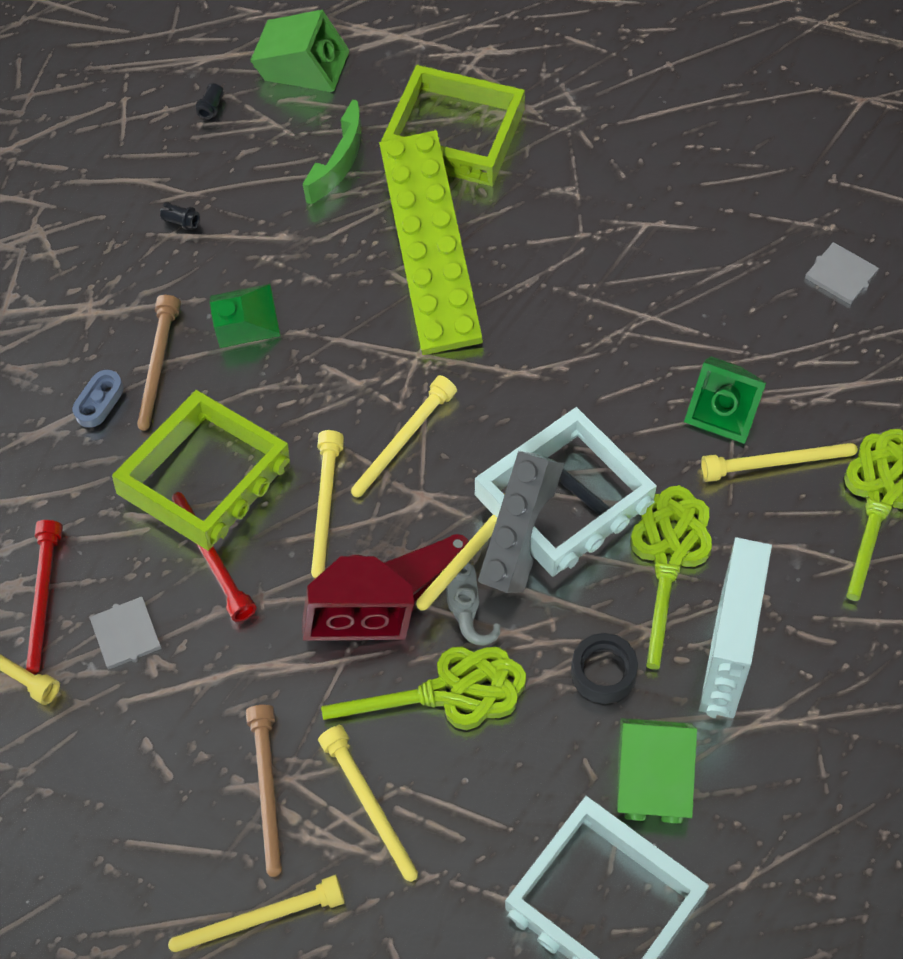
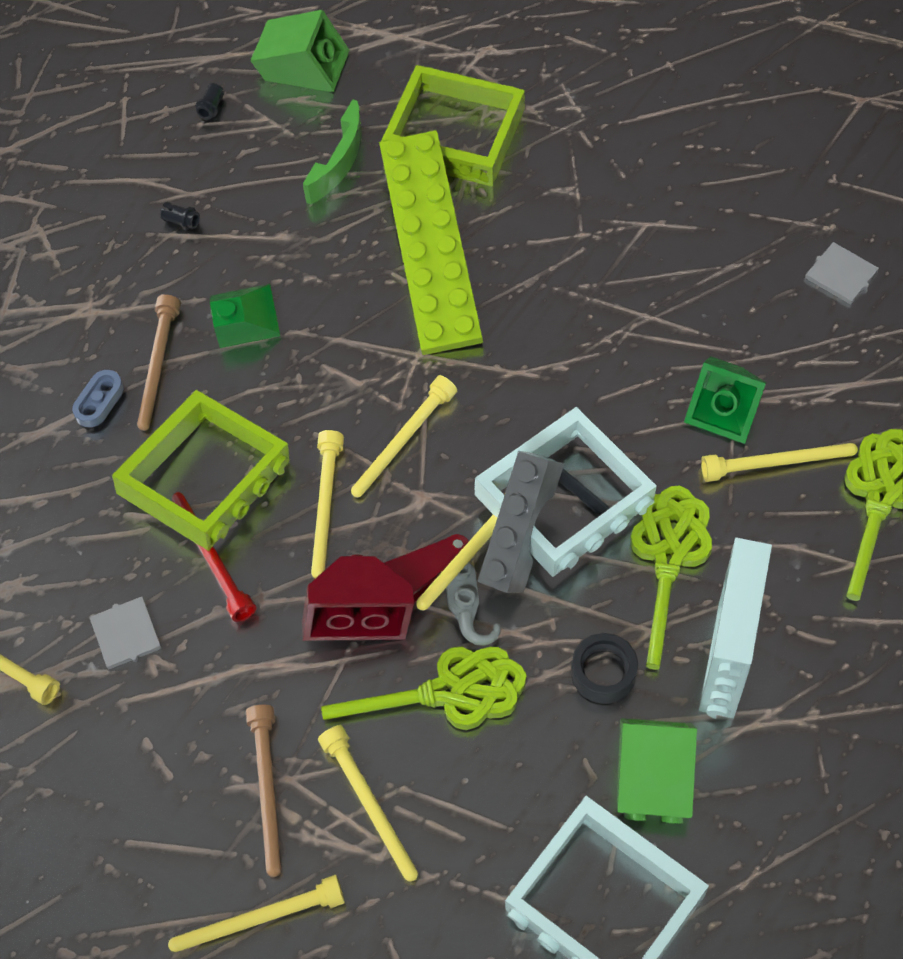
red piece [26,520,63,675] -> none

